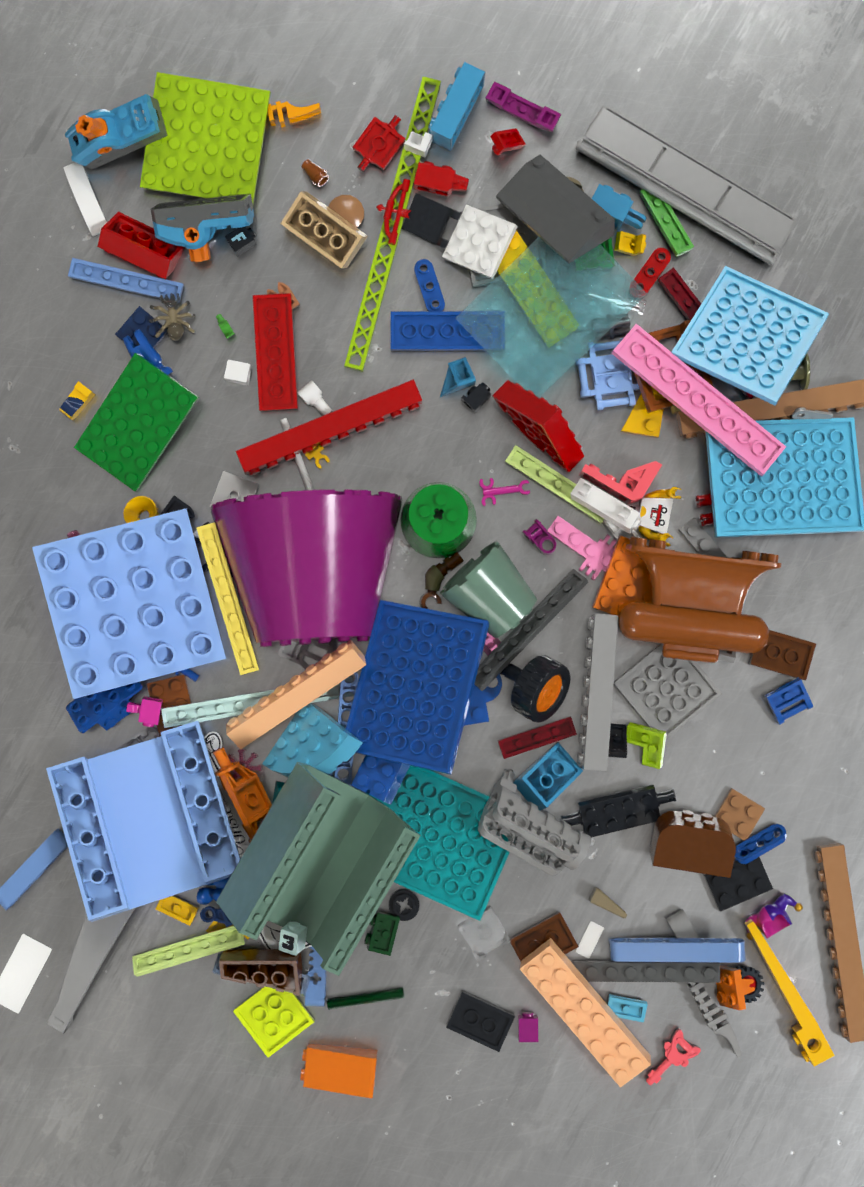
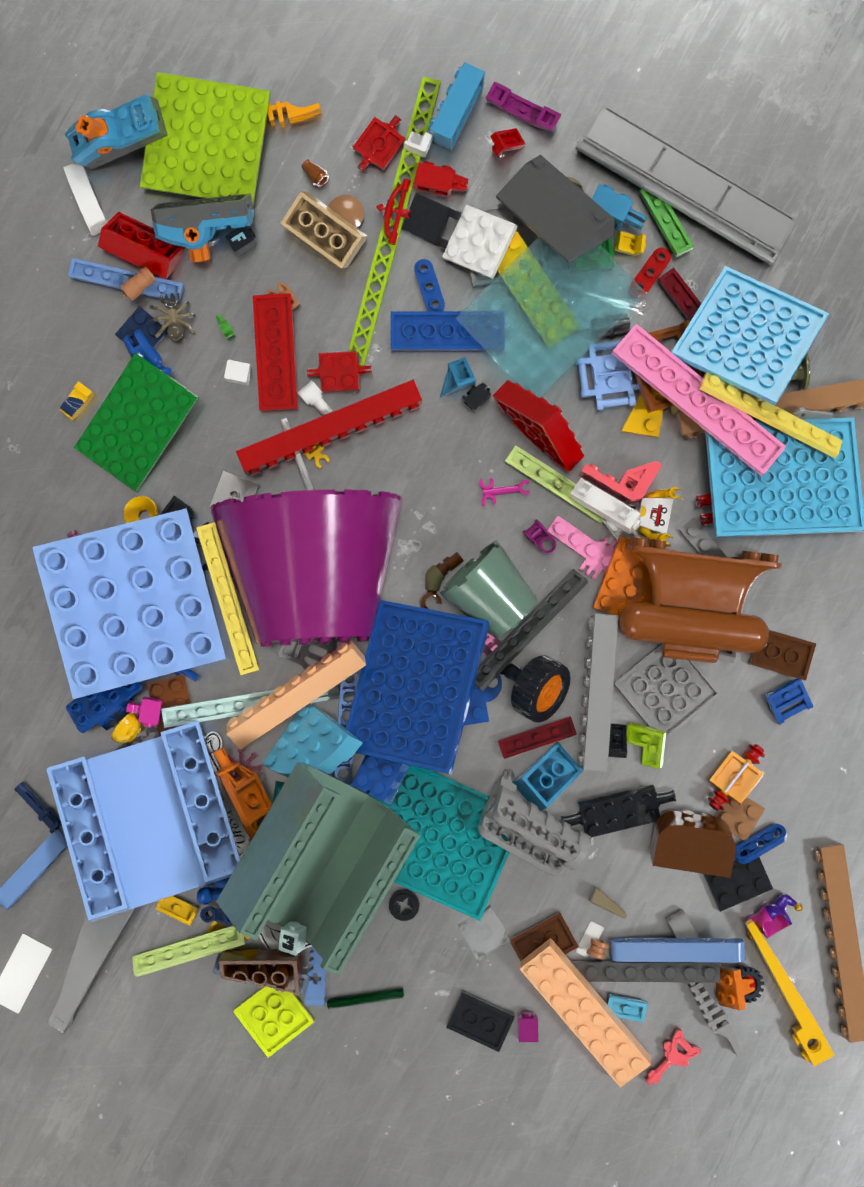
orange slope [300,1043,378,1098] -> none
dark green bracket [364,910,400,956] -> none
green cone [400,482,477,558] -> none
none -> dark blue pin [14,782,62,834]
none -> yellow piece [111,713,141,743]
none -> nougat piece [120,266,157,301]
none -> red plate [307,351,372,392]
none -> nougat wheel [586,938,610,960]
none -> light yellow plate [700,372,842,458]
none -> light orange plate [708,744,765,811]

